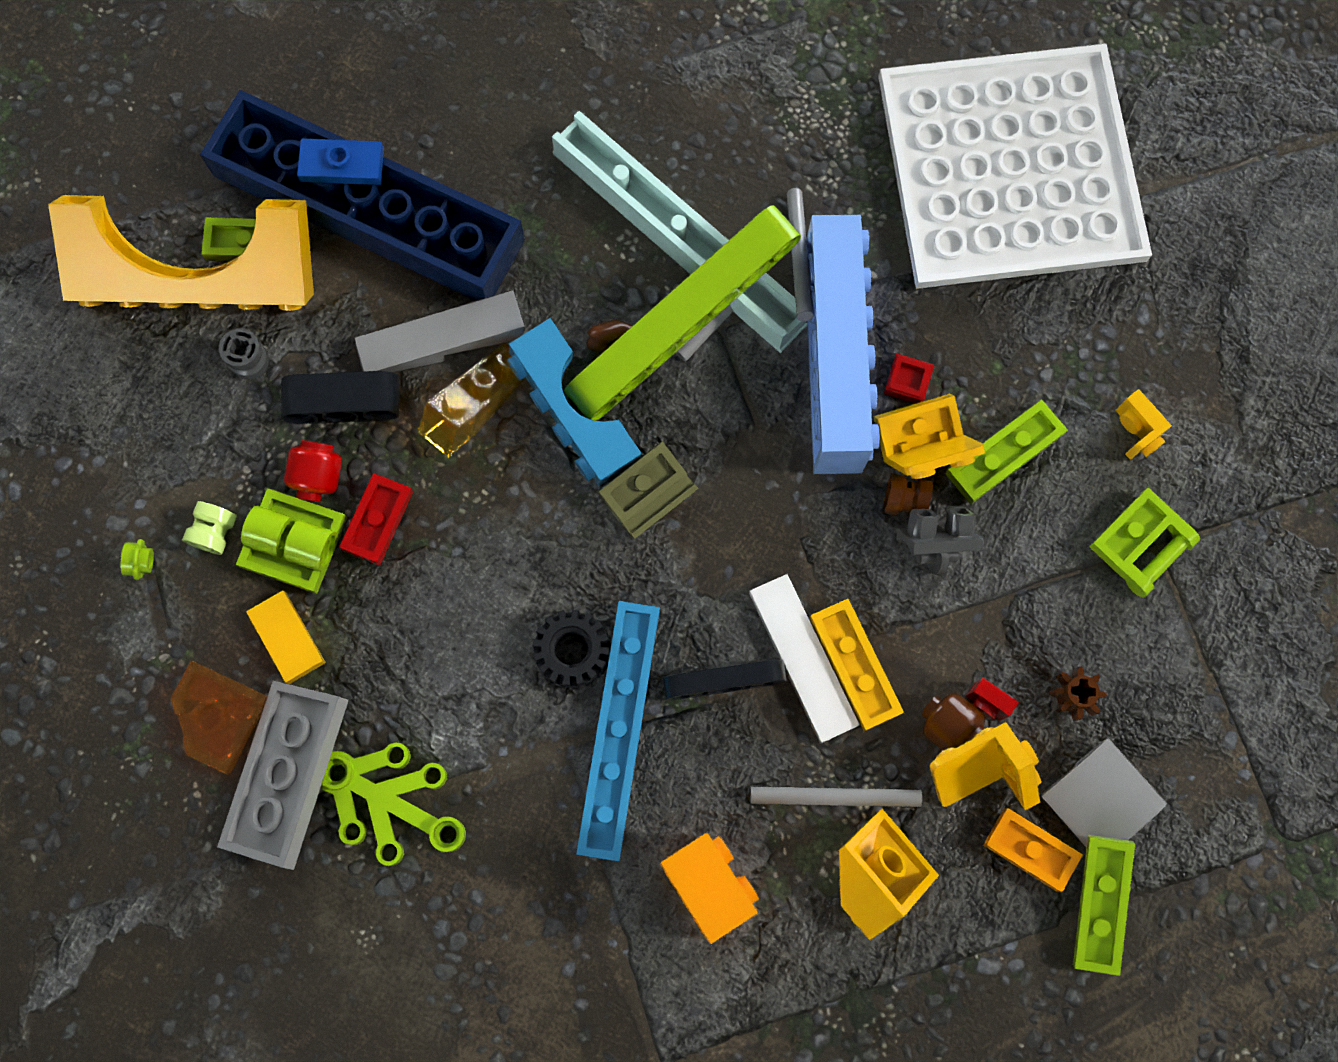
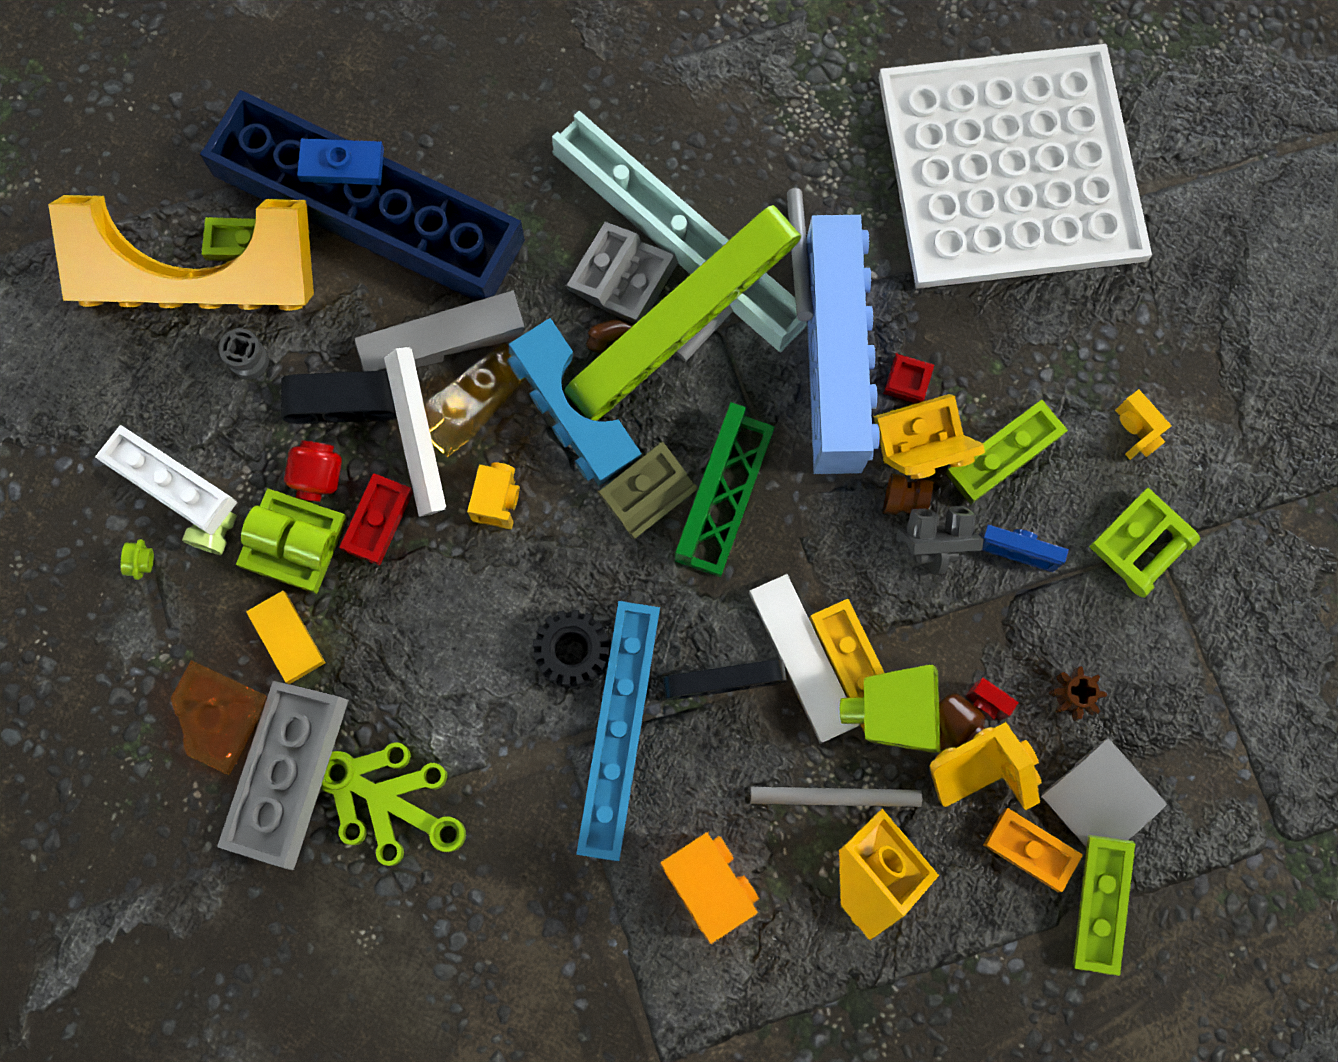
none -> white tile [95,425,237,536]
none -> white tile [384,347,446,517]
none -> yellow brick [467,462,520,530]
none -> light grey slope [566,222,678,324]
none -> green fence [675,402,775,577]
none -> lime torso [840,665,940,753]
none -> blue plate [979,525,1069,572]

